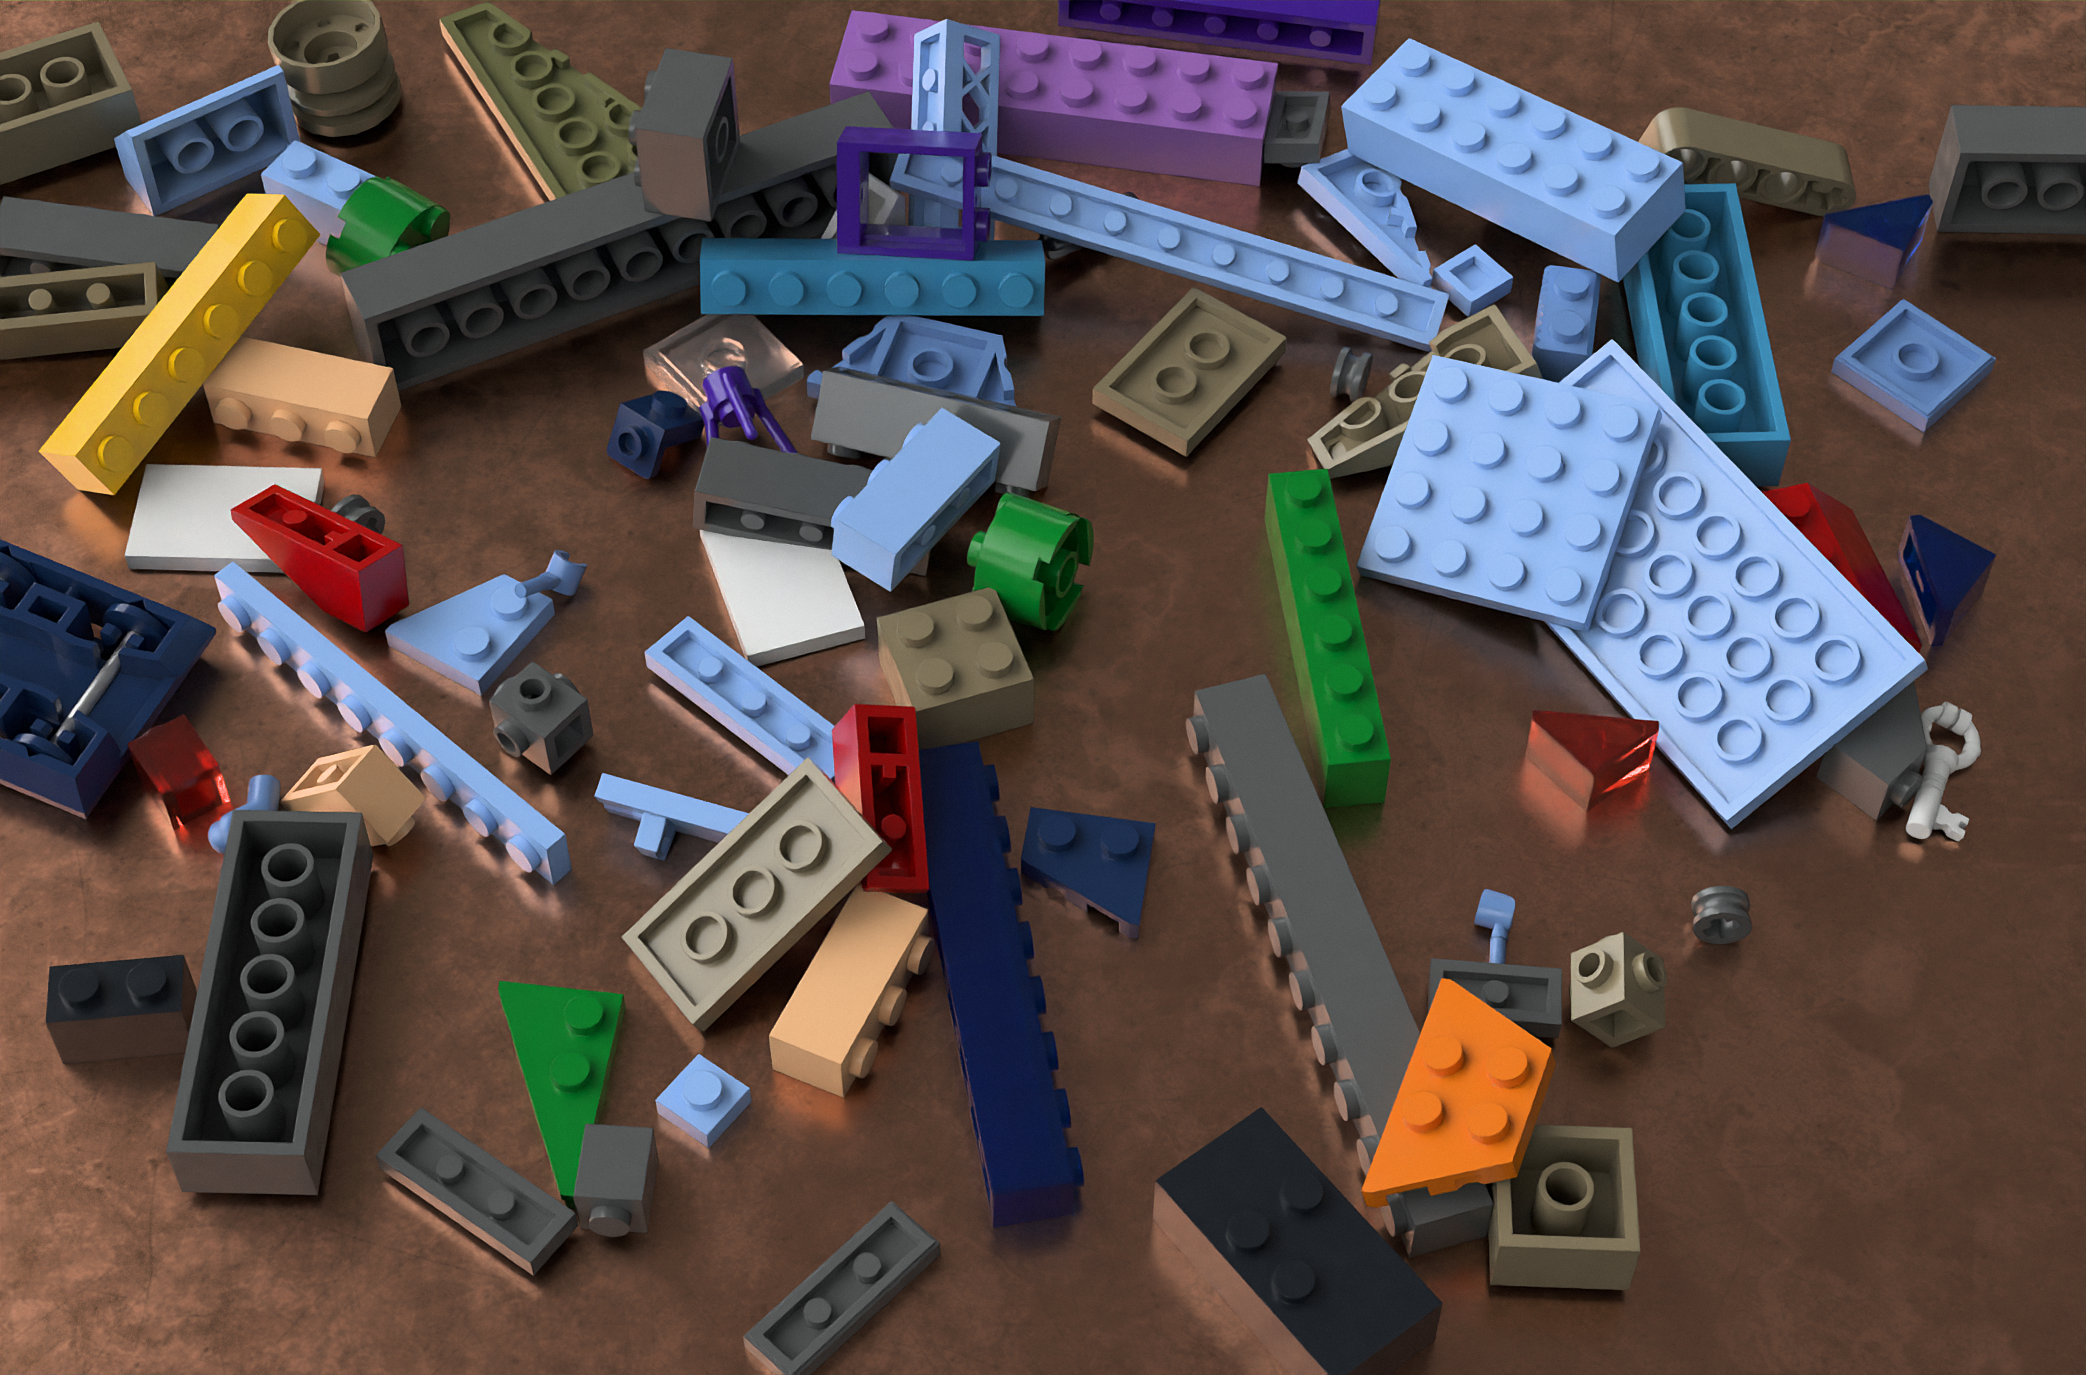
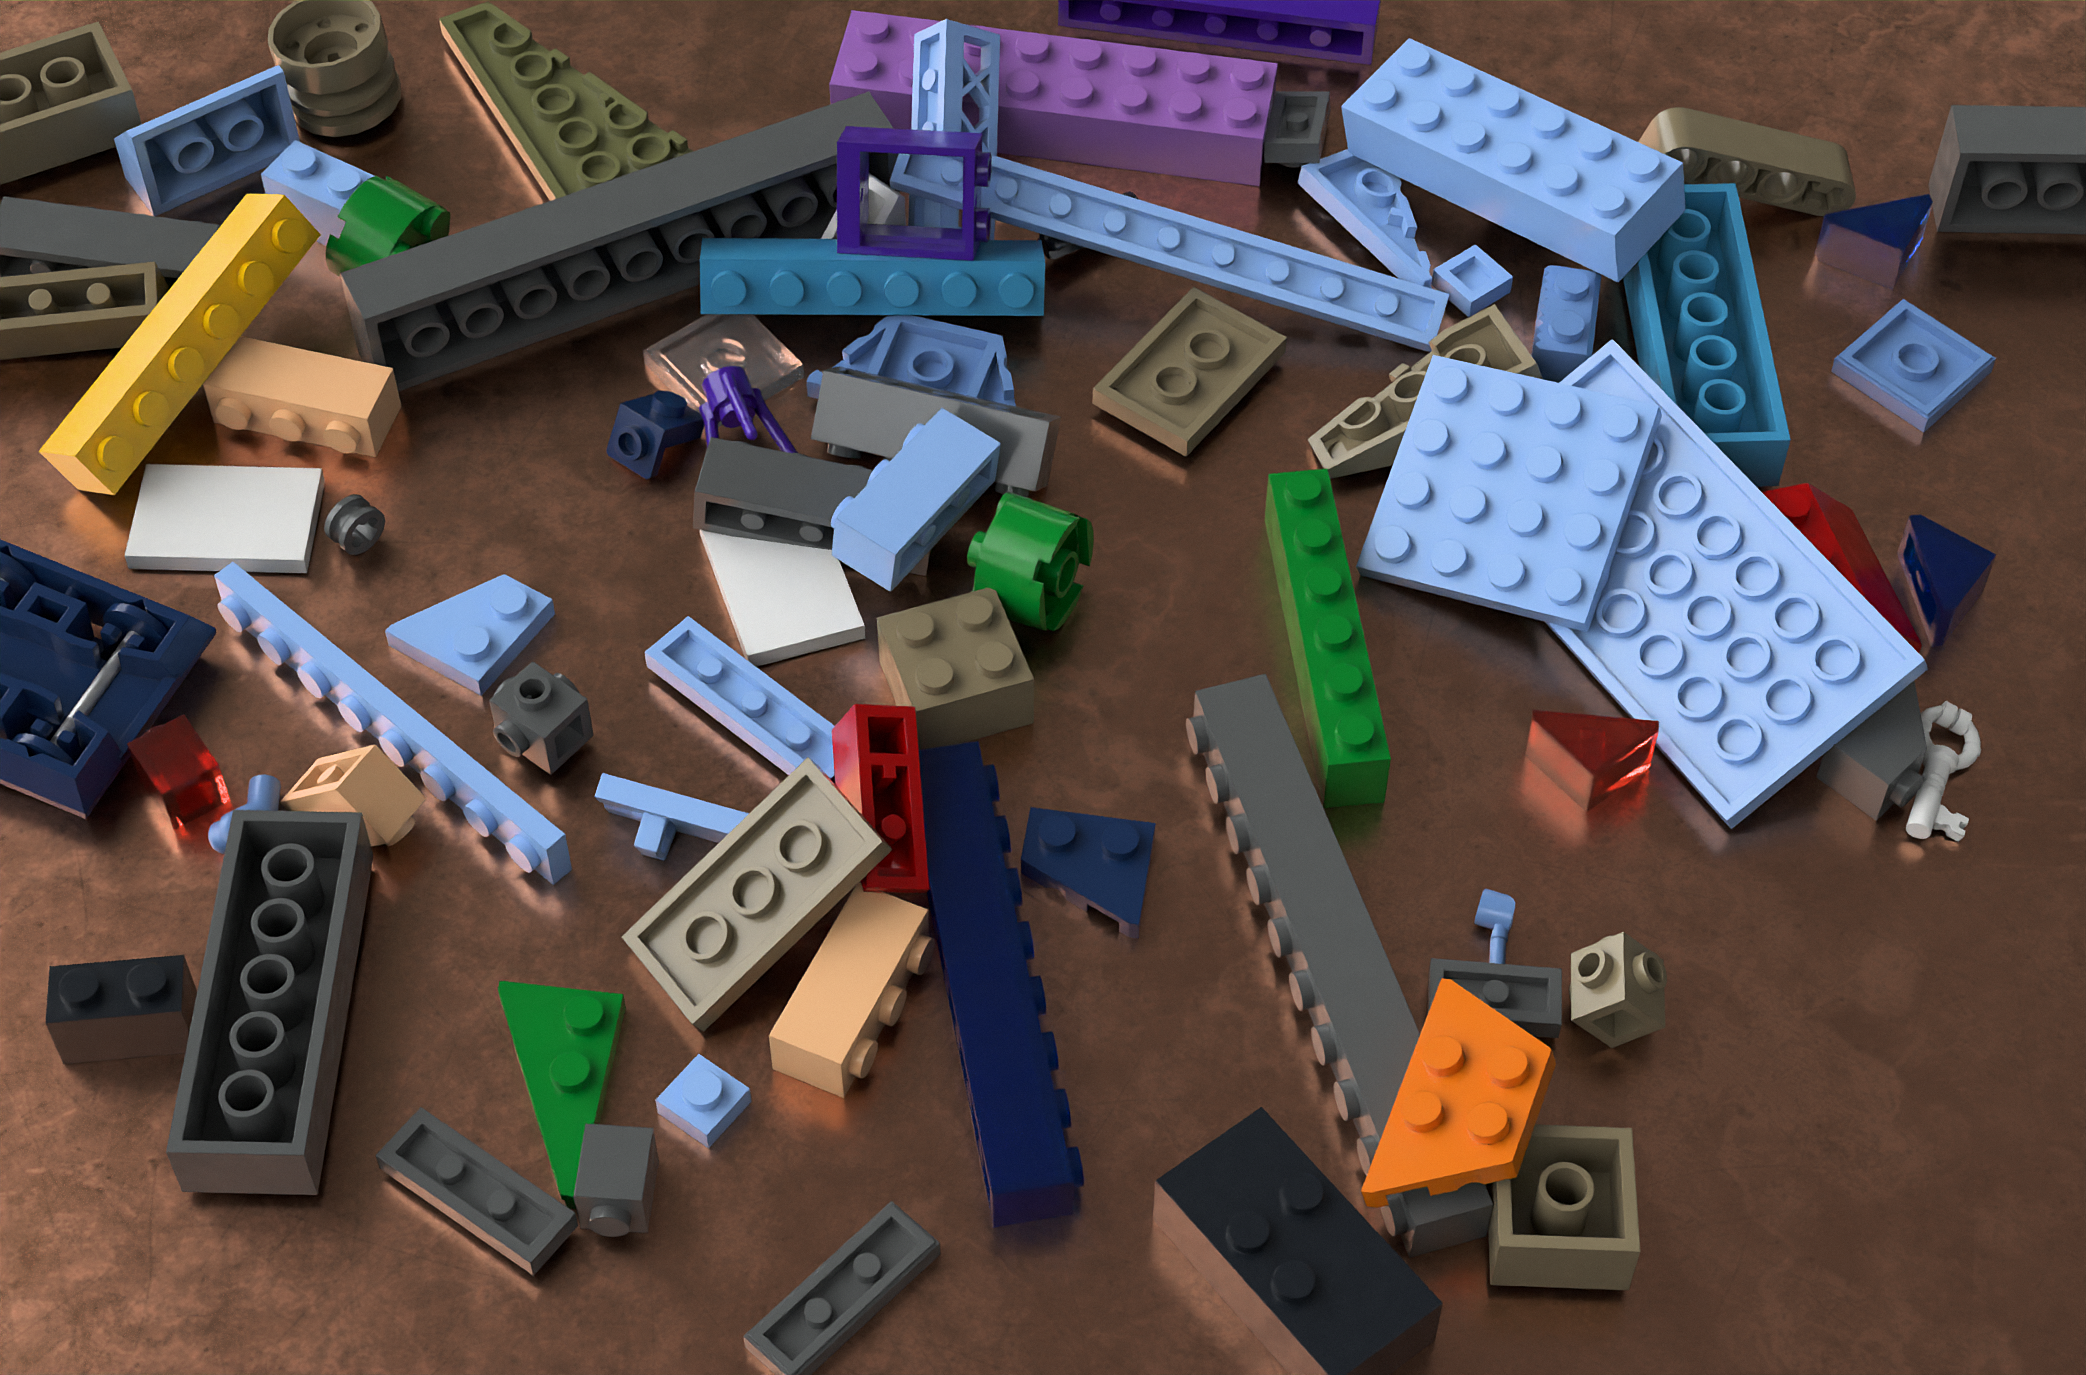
red slope [230,484,409,633] -> none
medium blue hand [515,550,587,598] -> none
dark grey brick [629,48,741,221] -> none
dark grey bush [1329,347,1373,402] -> none
dark grey bush [1691,886,1752,944] -> none

